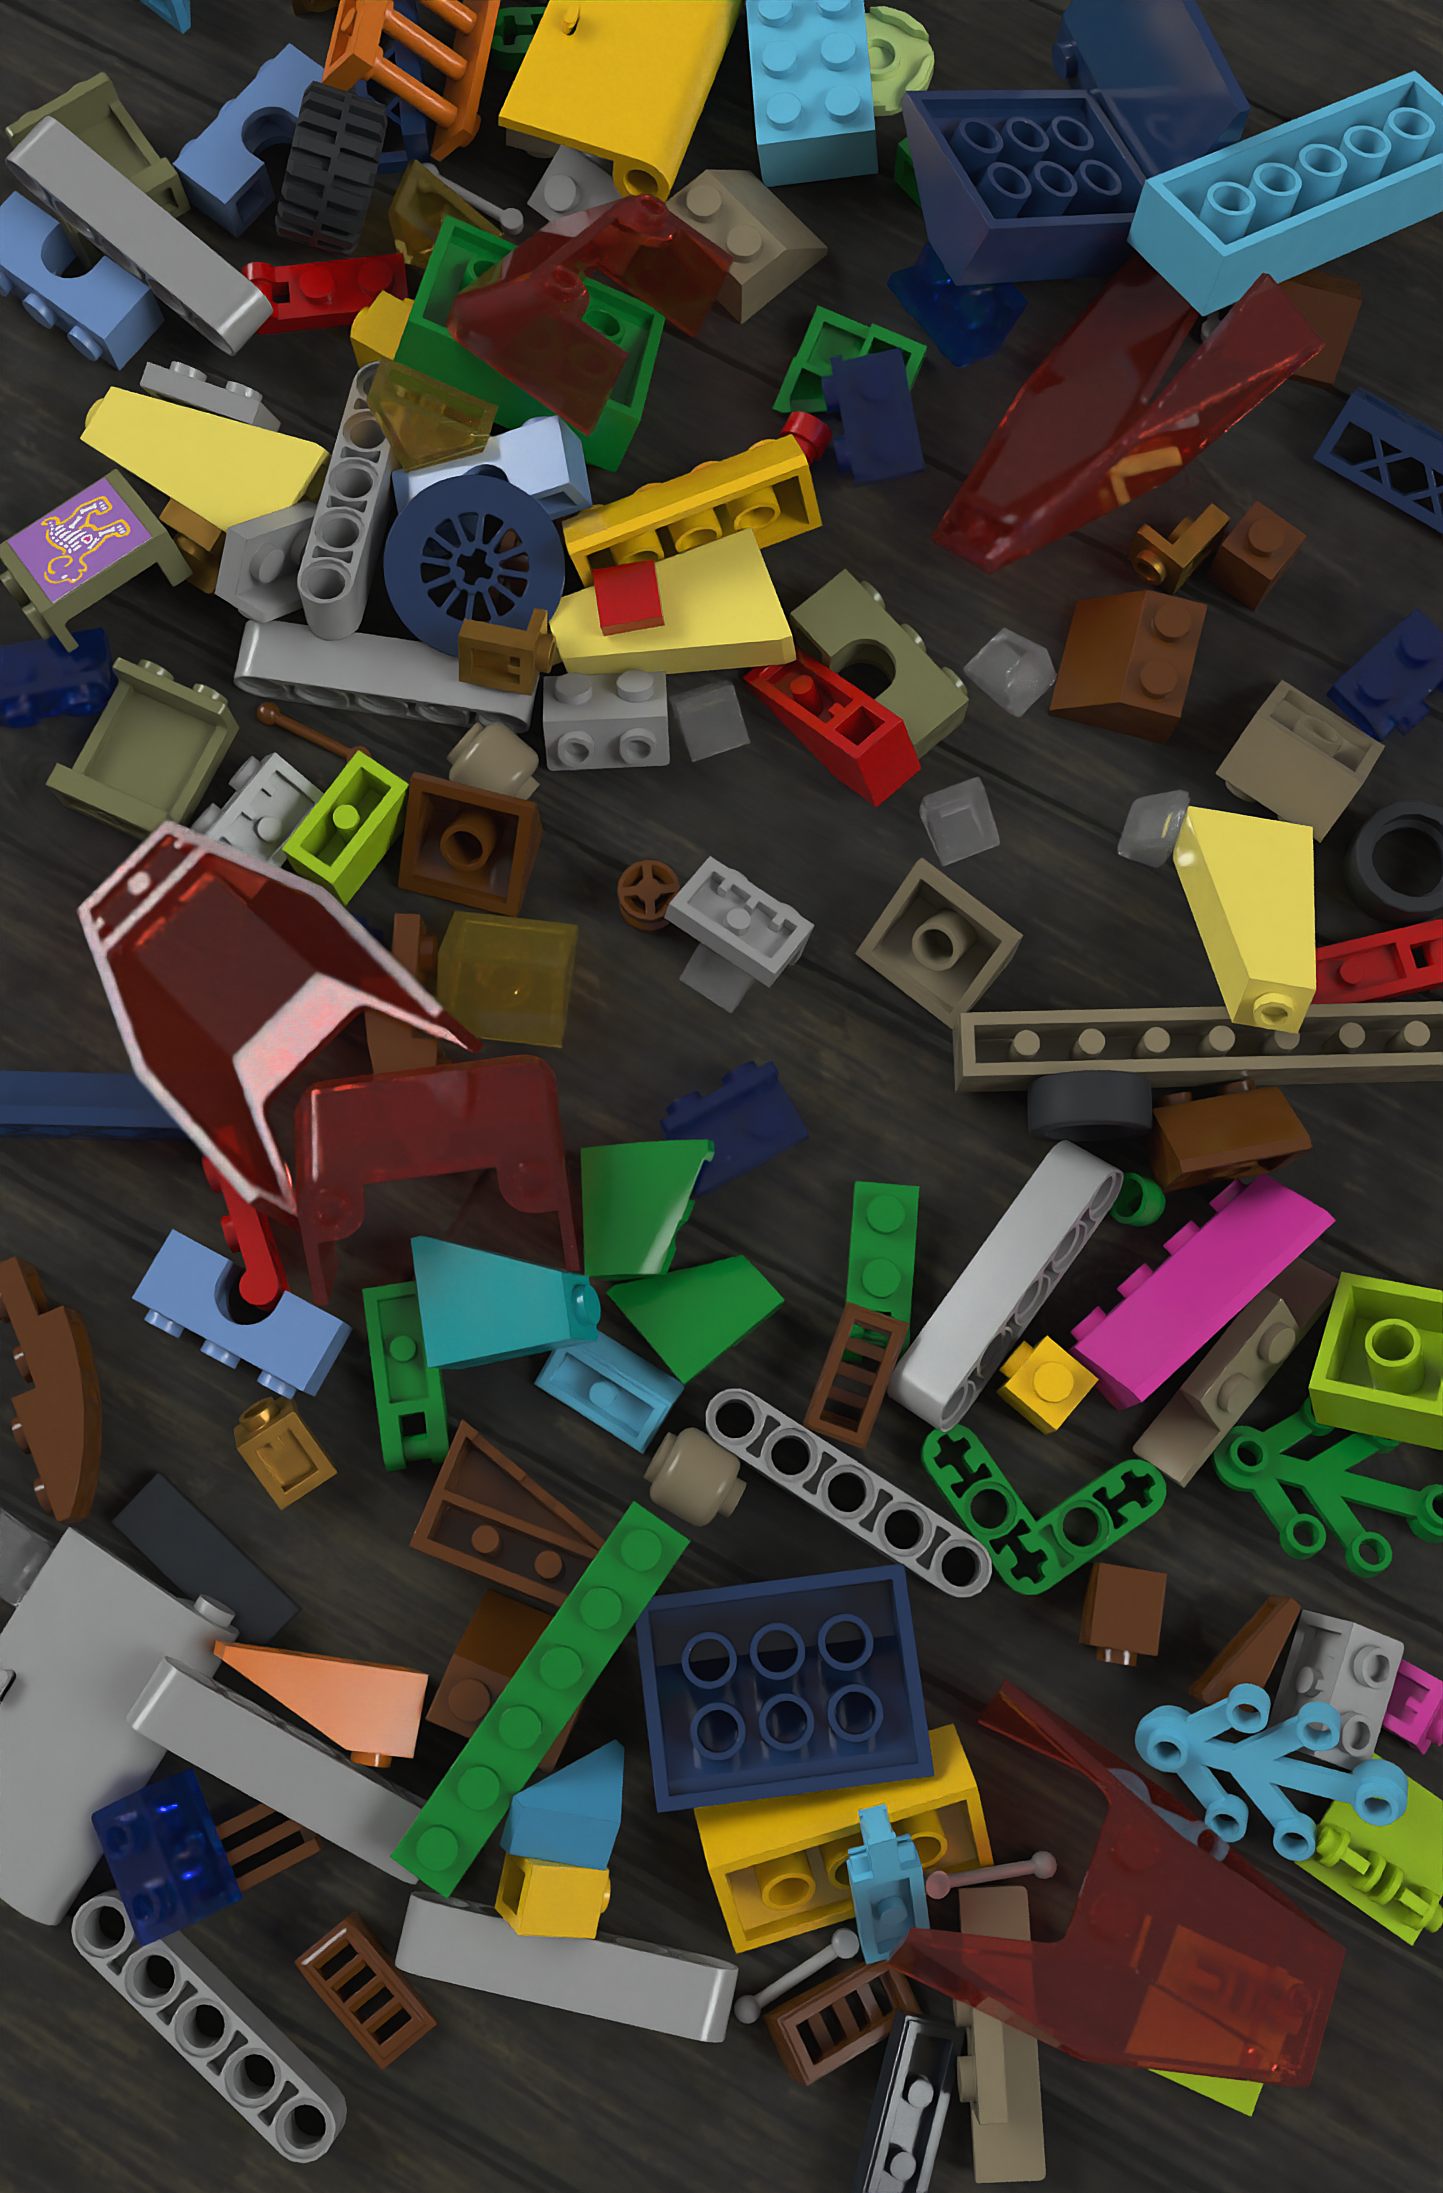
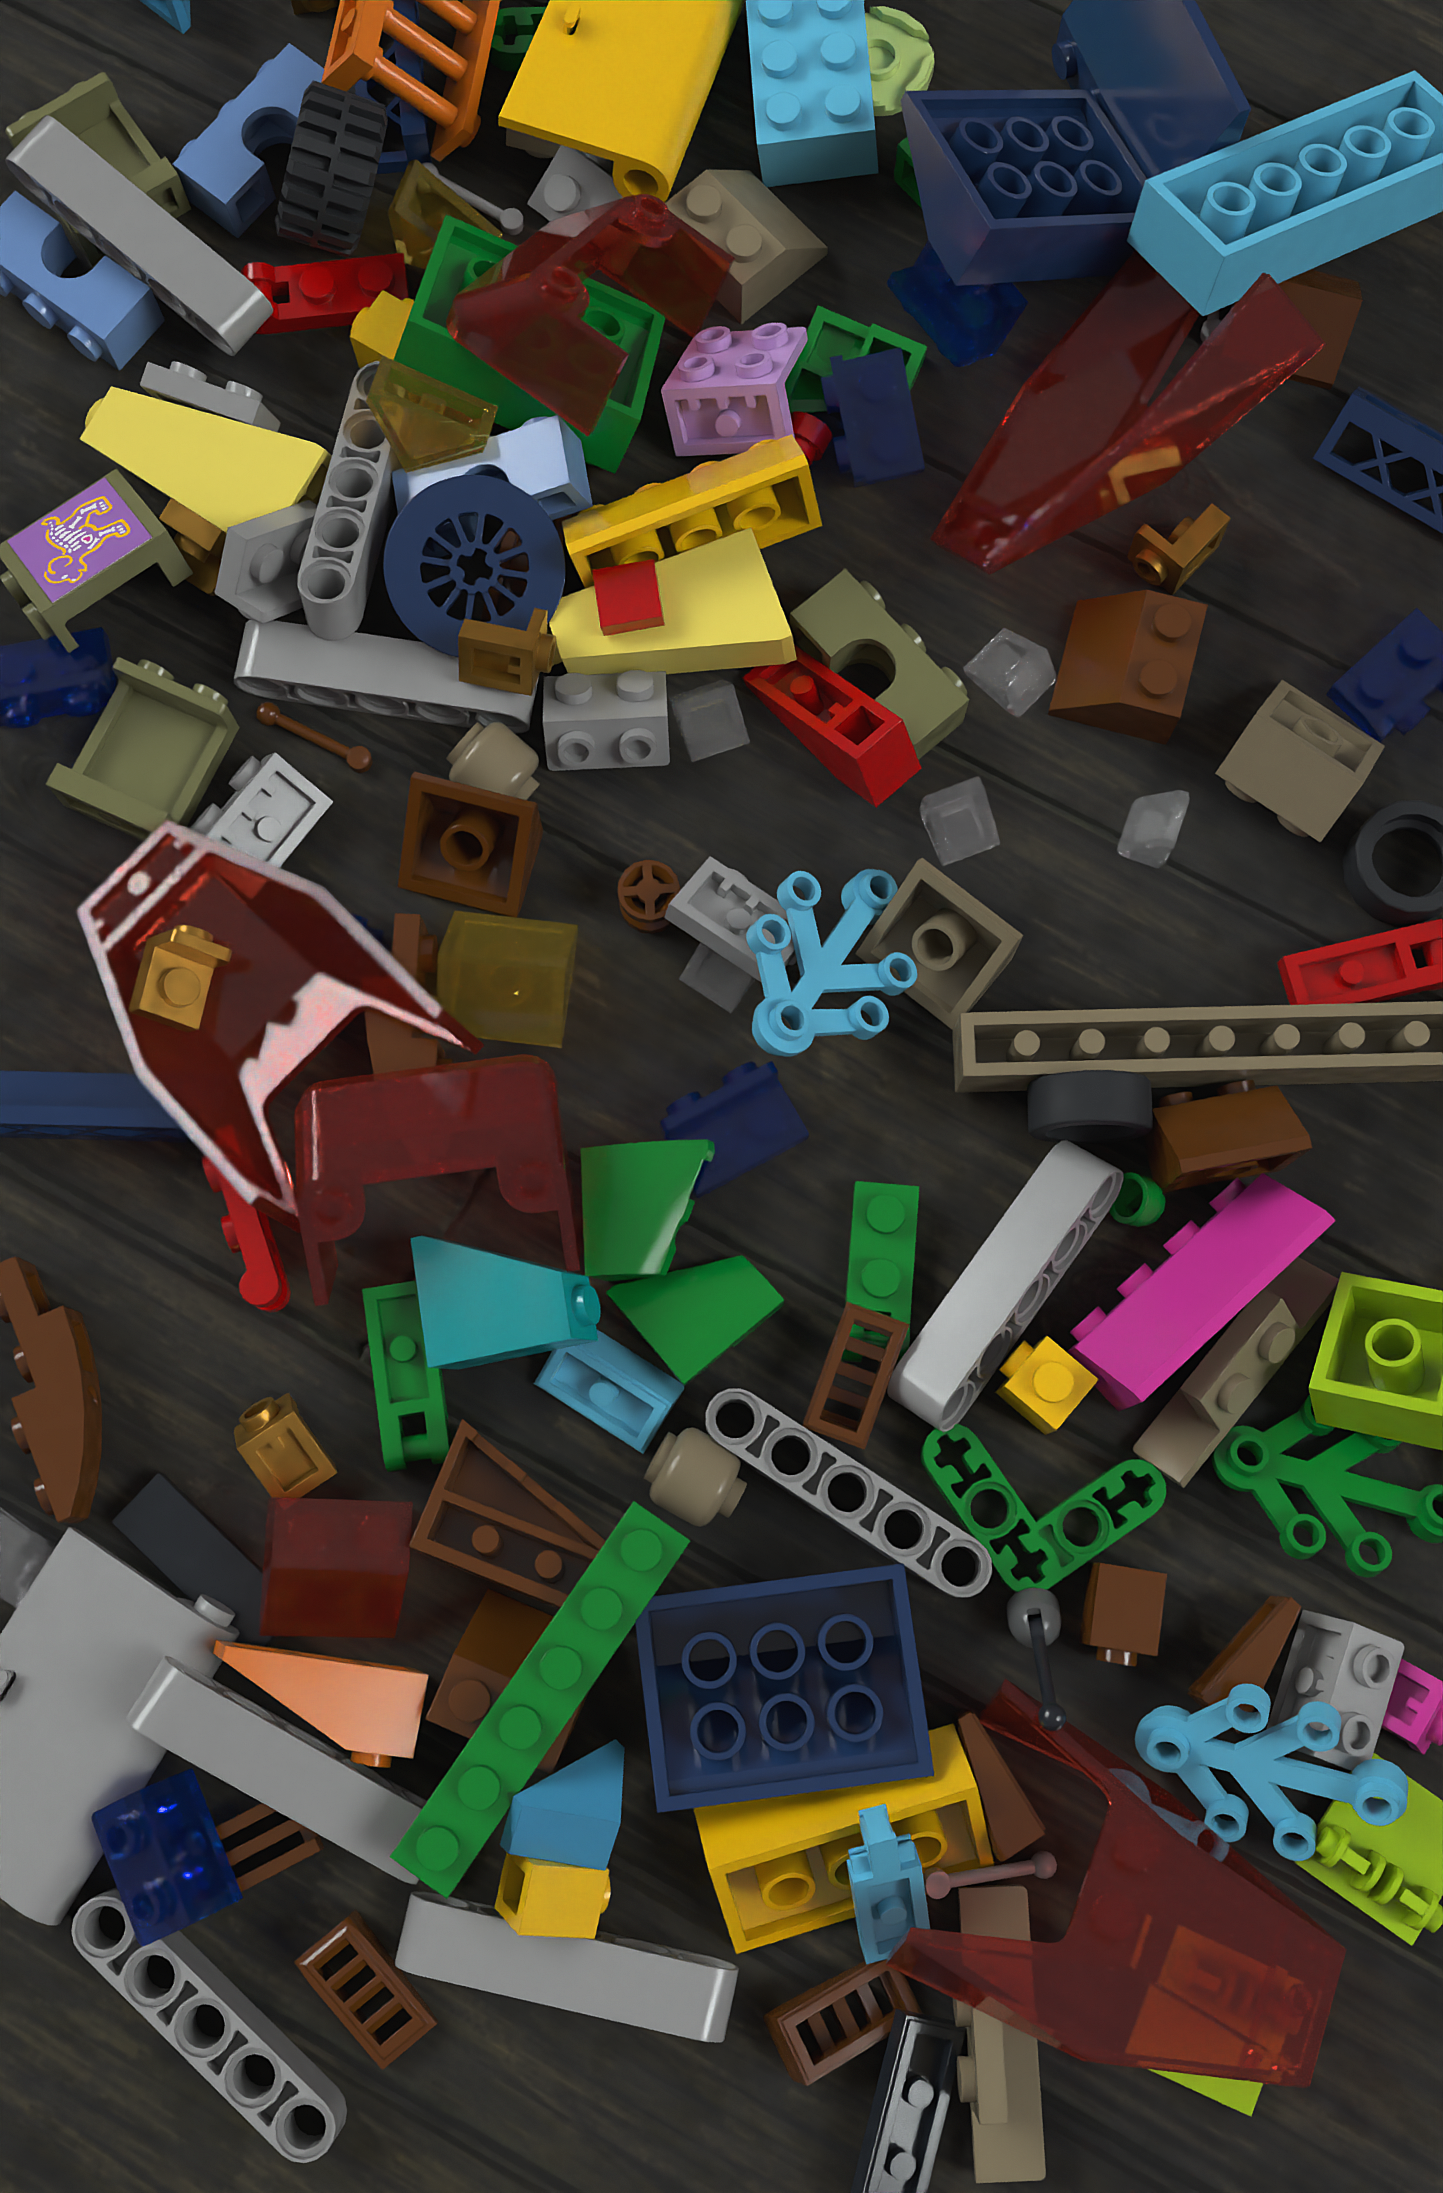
medium blue arch [132,1229,353,1399] -> none
lime brick [282,750,410,906] -> none
light grey hinge [734,1928,859,2024] -> none
light yellow slope [1173,806,1316,1034] -> none
reddish brown brick [1205,501,1307,612] -> none
none -> pearl gold bracket [128,925,232,1033]
none -> clear red slope [259,1497,413,1638]
none -> lavender bracket [661,323,808,456]
none -> medium azure plant [746,869,917,1057]
none -> reddish brown slope [952,1708,1046,1862]
none -> hinge [1006,1588,1066,1731]

